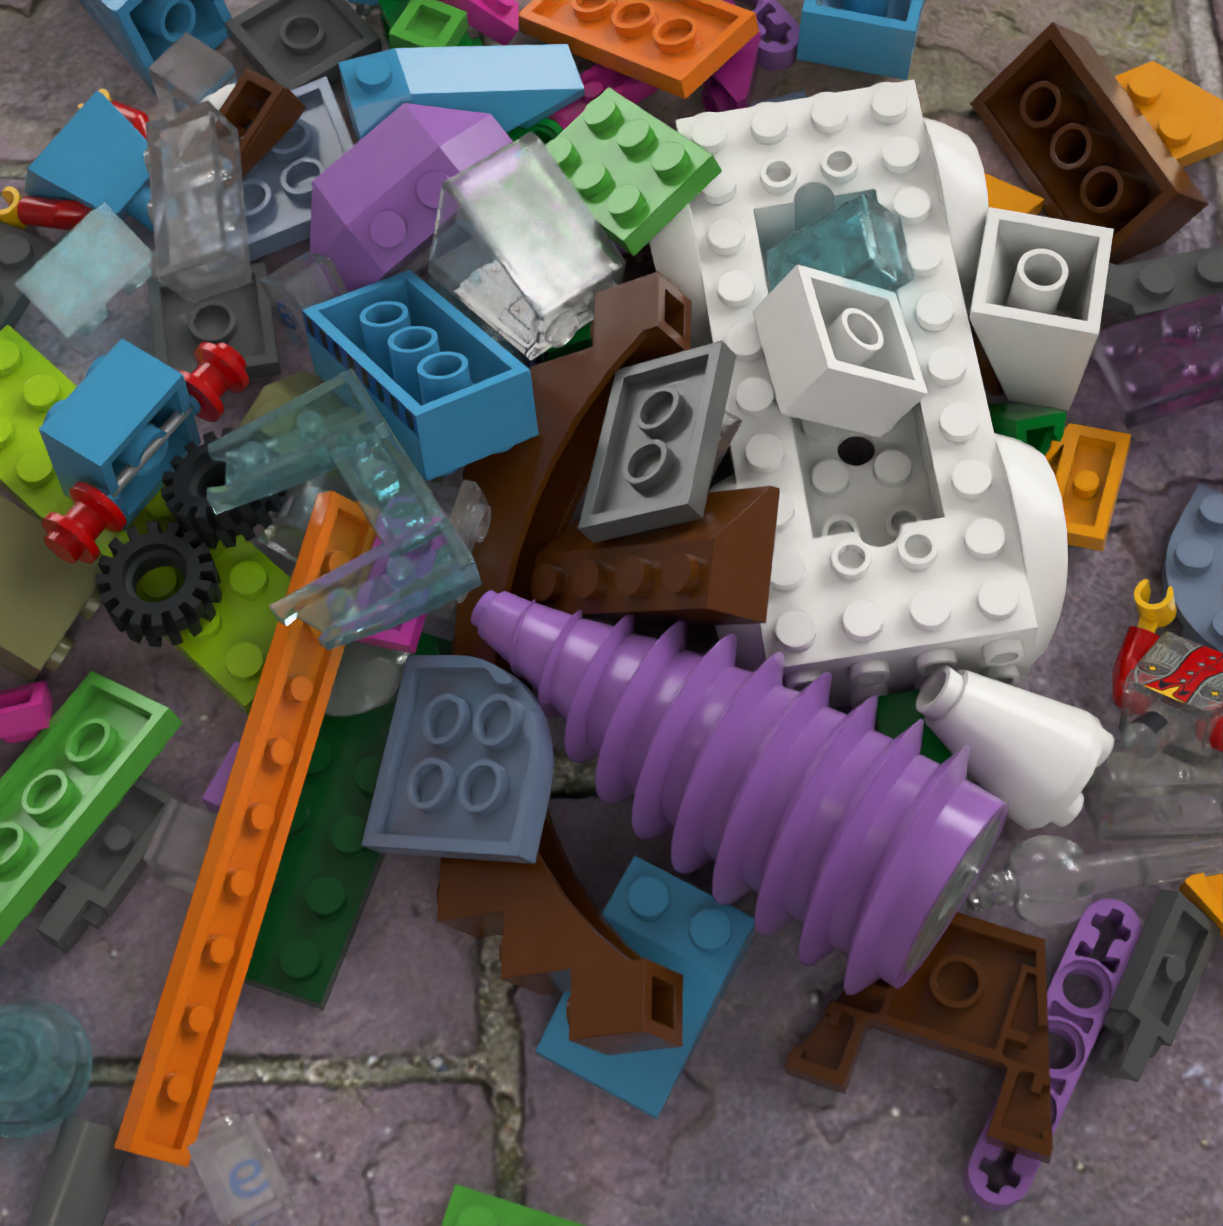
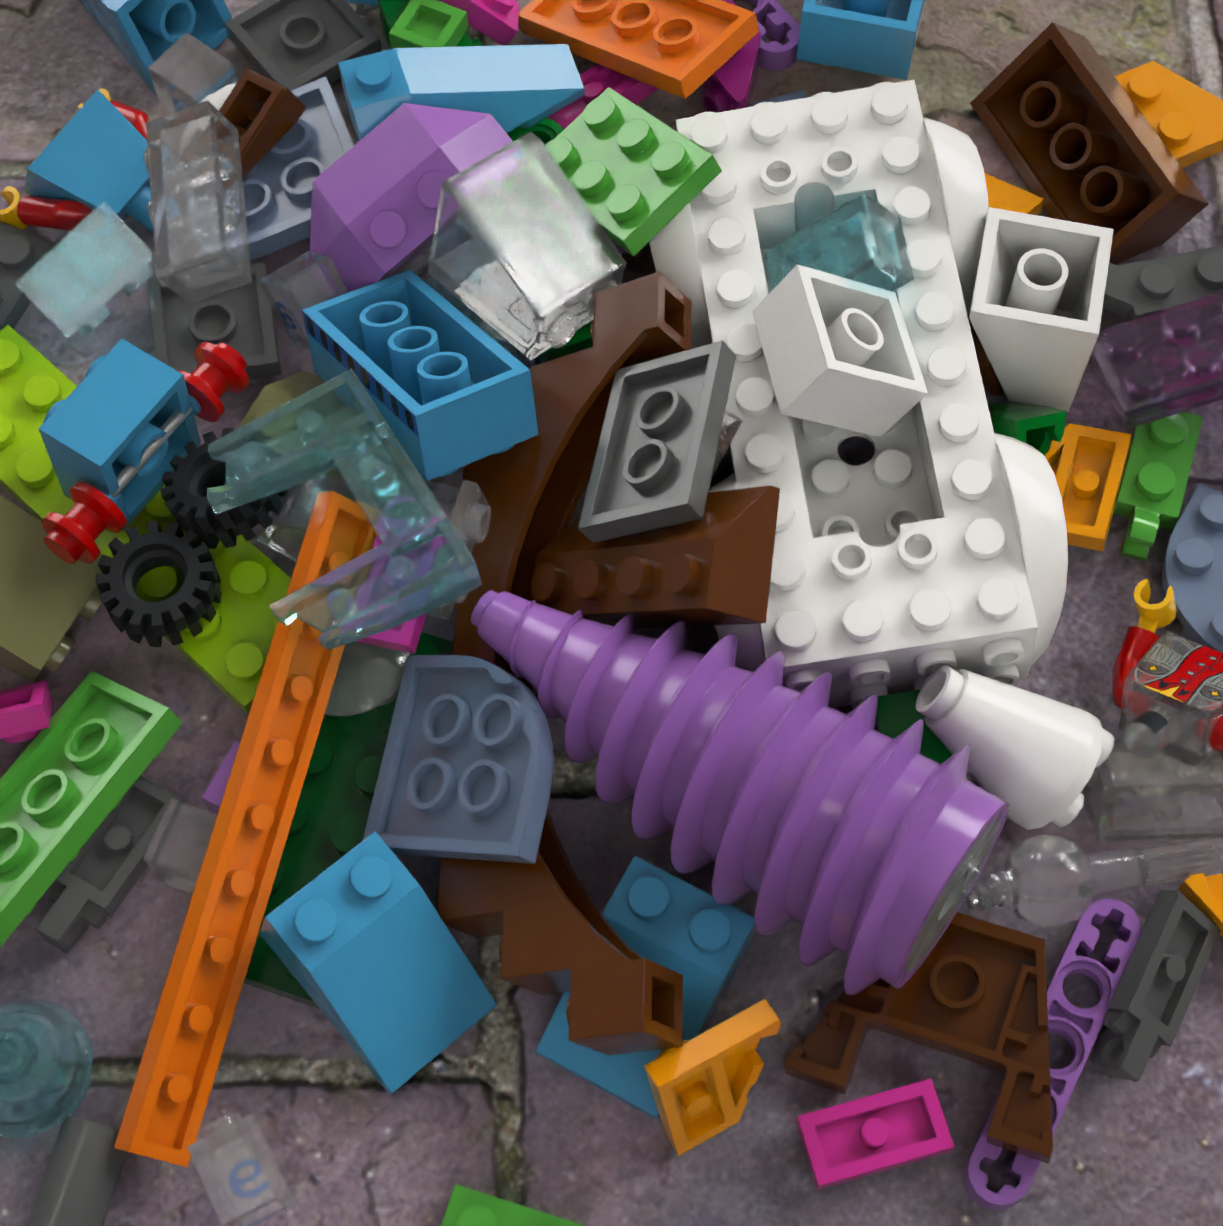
none -> dark azure slope [260,831,497,1095]
none -> light orange wing [644,999,781,1156]
none -> dark pink plate [795,1079,954,1191]
none -> bright green plate [1113,400,1203,562]

